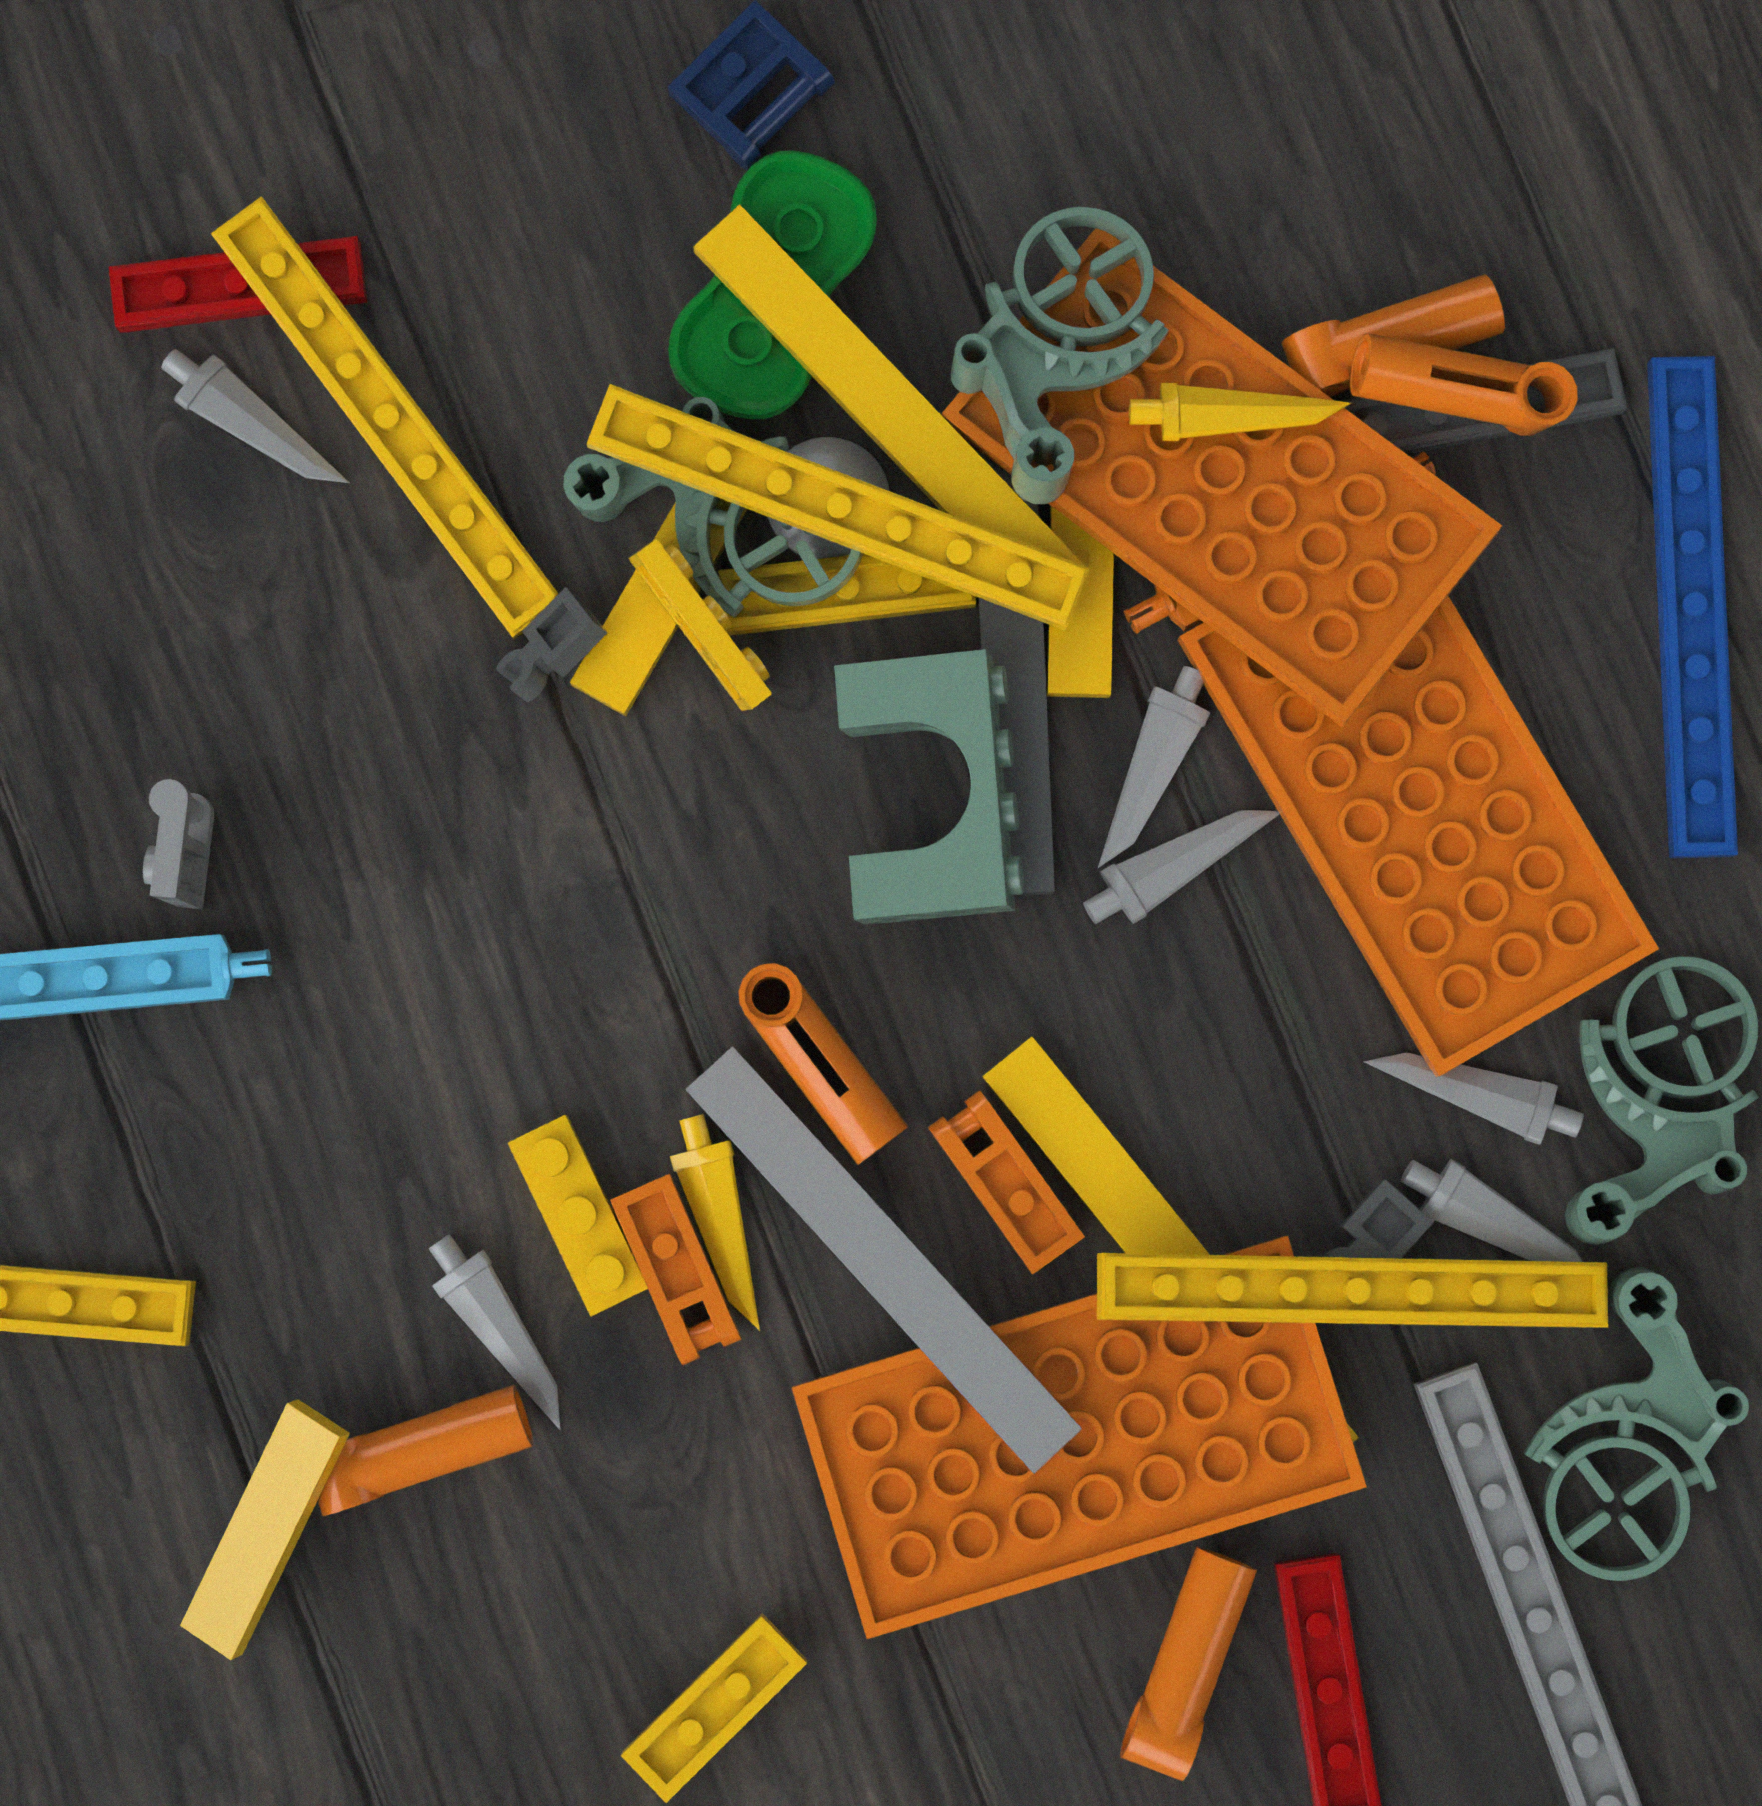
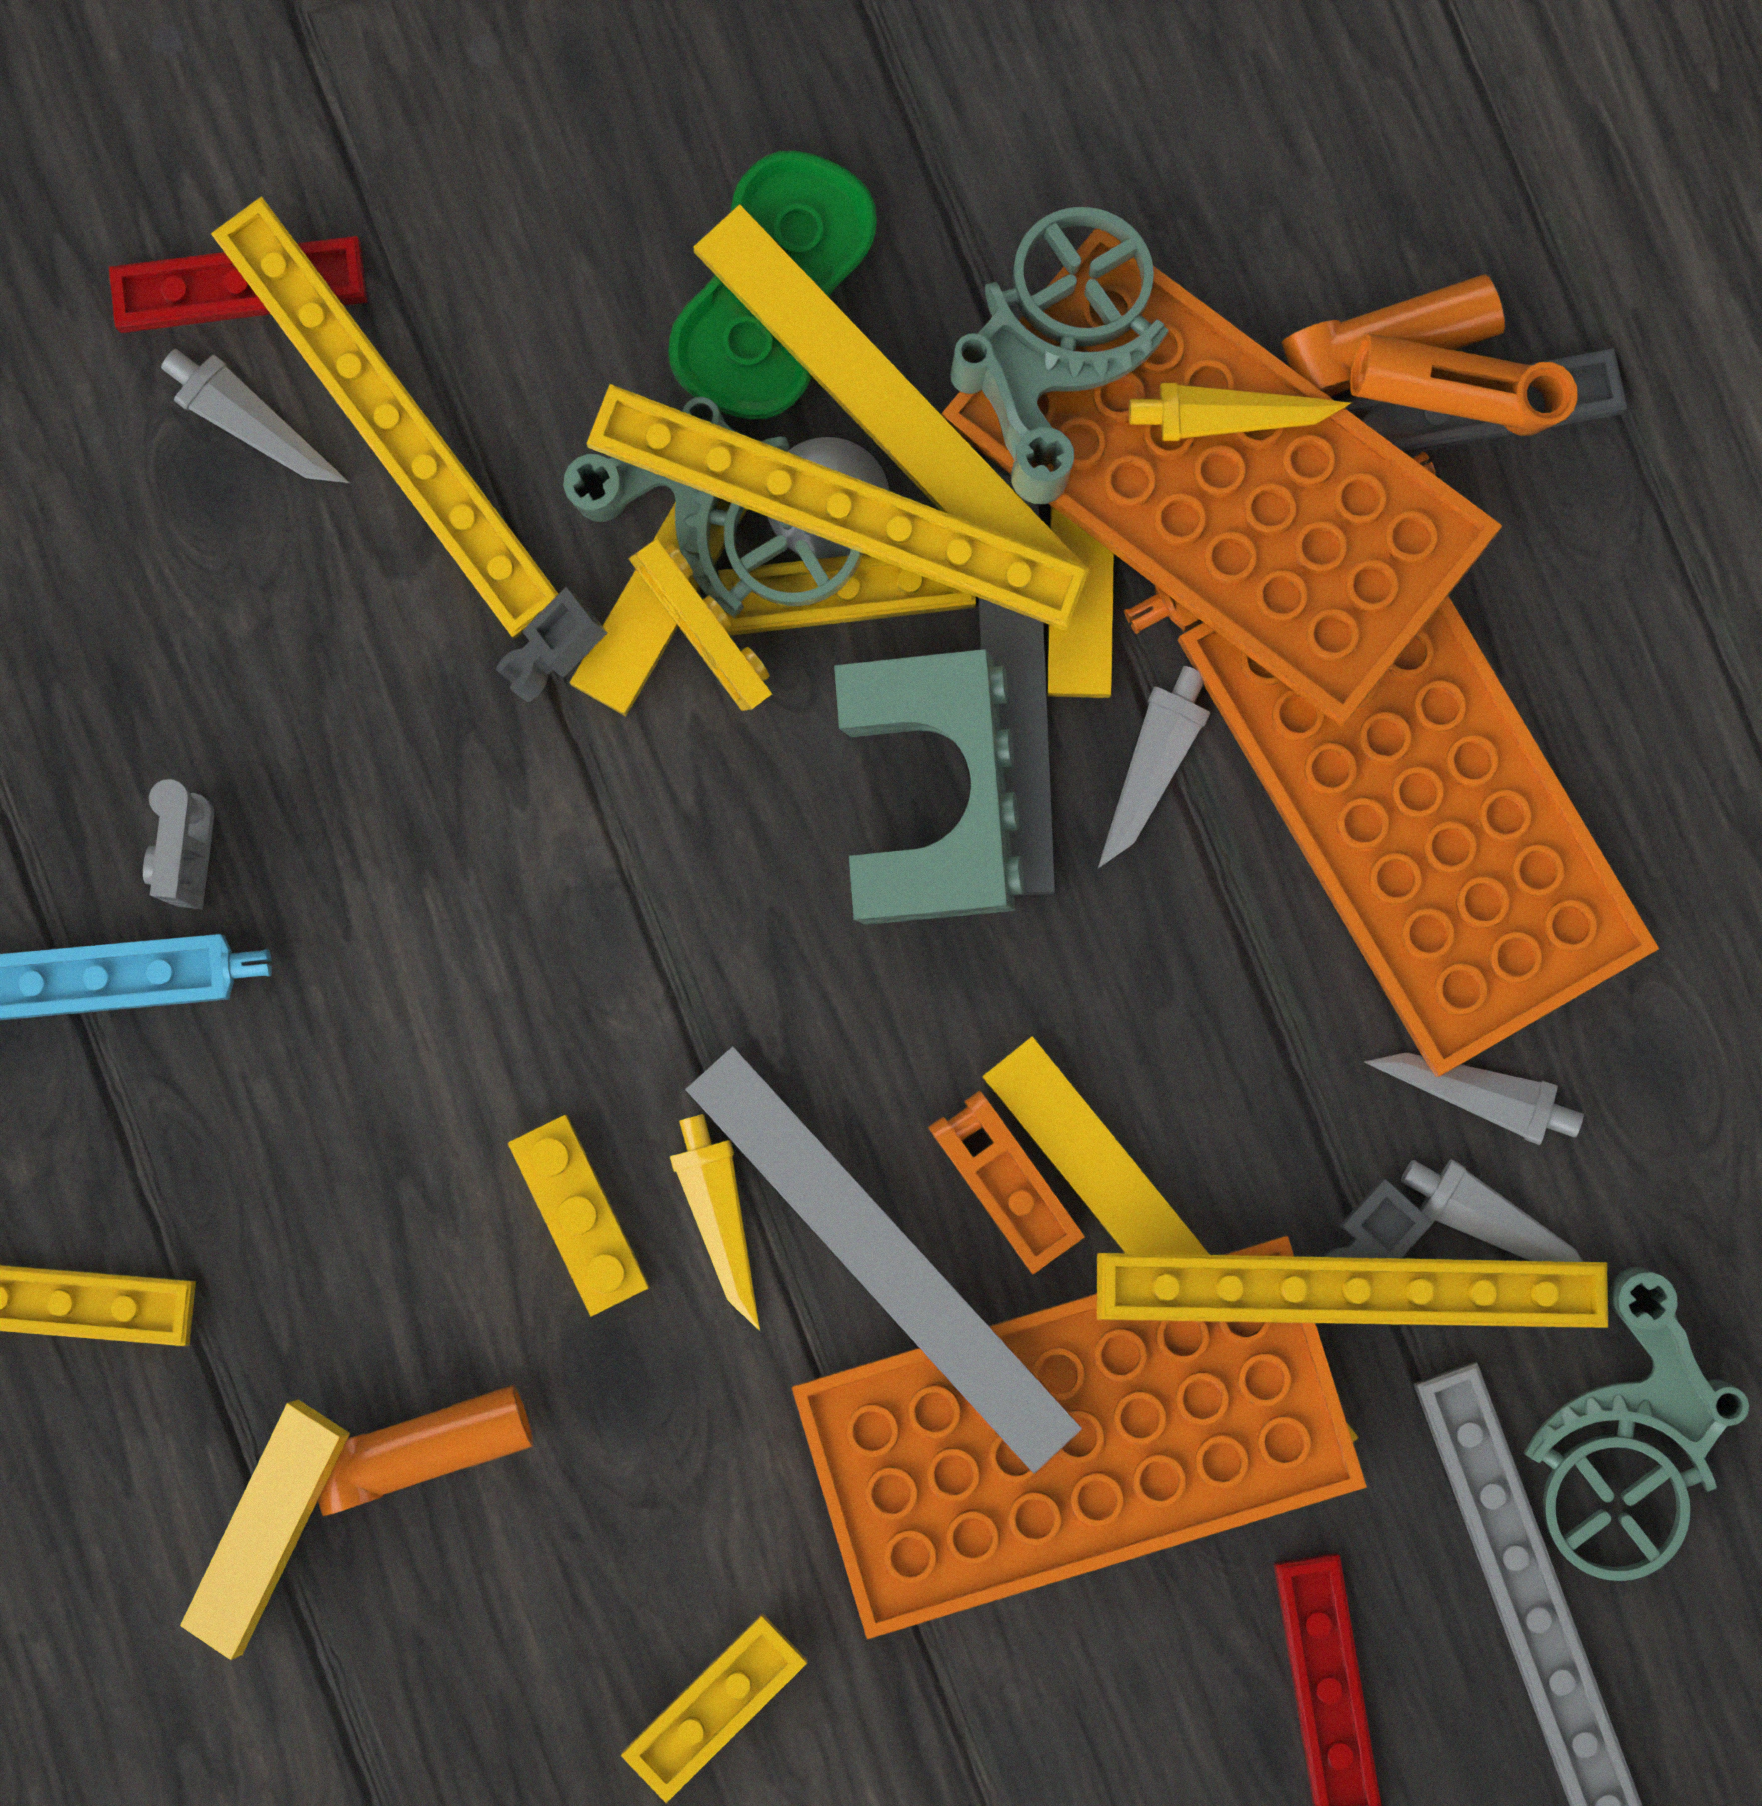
light grey bar [429,1234,561,1431] -> none
orange plate [610,1174,742,1365] -> none
dark blue plate [668,0,835,170] -> none
orange piece [739,963,909,1165] -> none
light grey bar [1083,810,1279,924] -> none
orange piece [1120,1546,1257,1781] -> none
sand green piece [1565,957,1759,1245] -> none
blue tile [1647,356,1738,858] -> none

